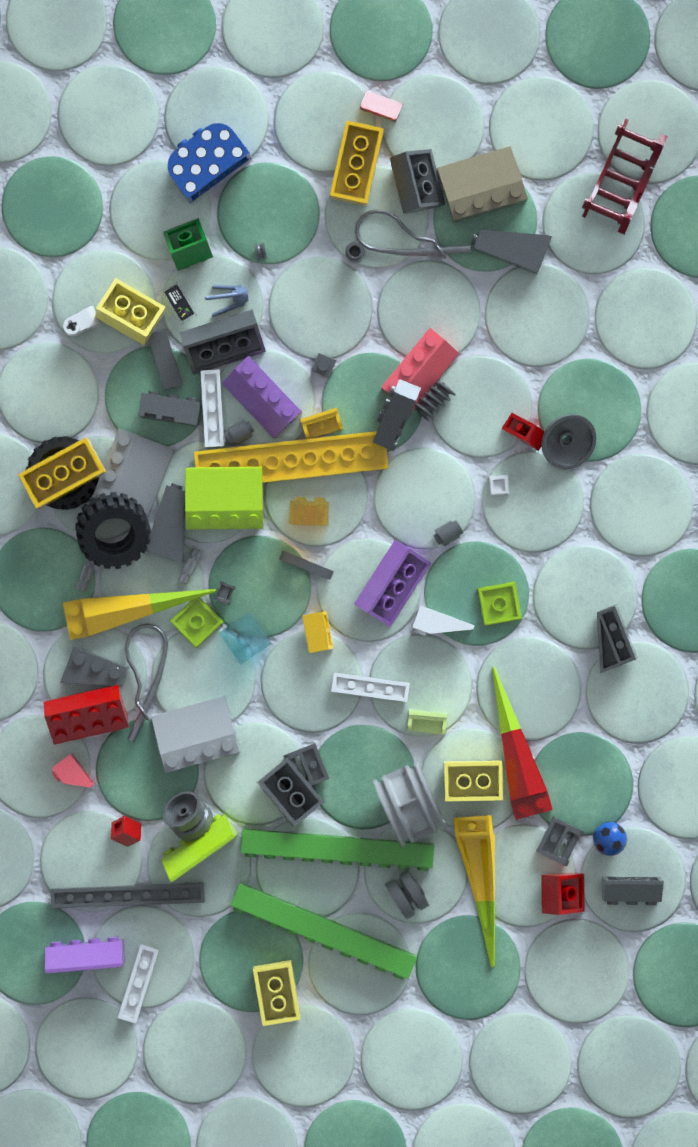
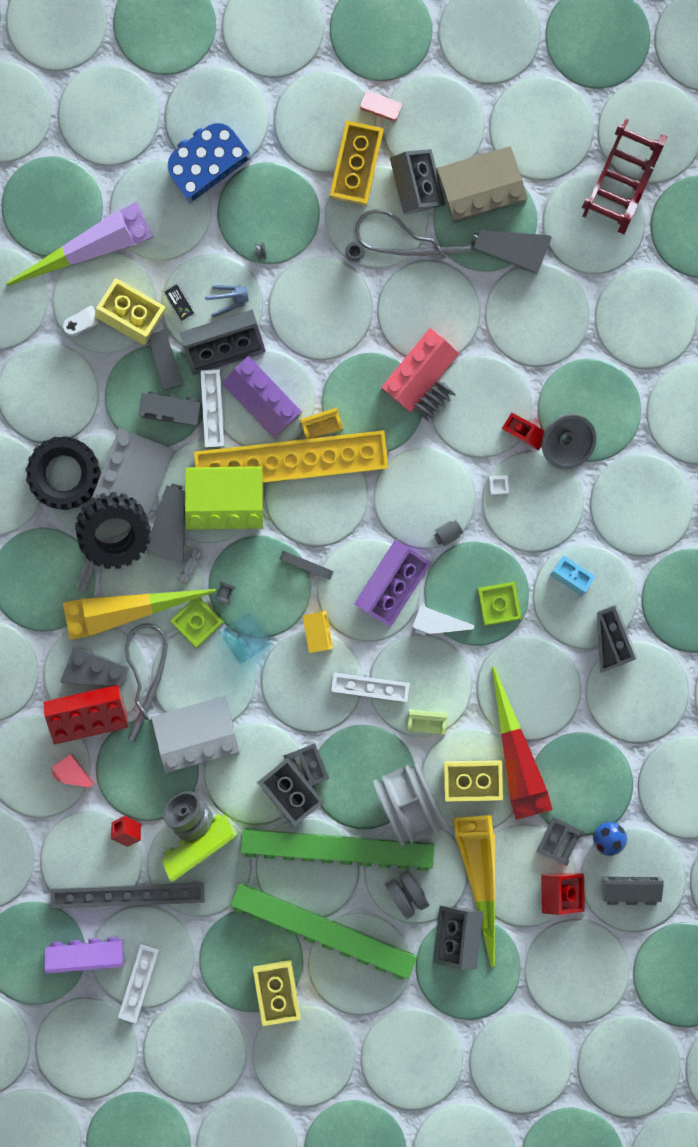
yellow brick [18,437,106,509] -> none
green slope [163,218,213,271] -> none
dark grey brick [224,420,254,446] -> none
clear yellow brick [289,497,330,526] -> none
dark grey plate [311,353,336,378] -> none
dark grey wedge [373,379,421,451] -> none
none -> lavender plate [6,202,154,285]
none -> dark grey slope [433,906,483,969]
none -> medium azure hinge [550,556,595,596]

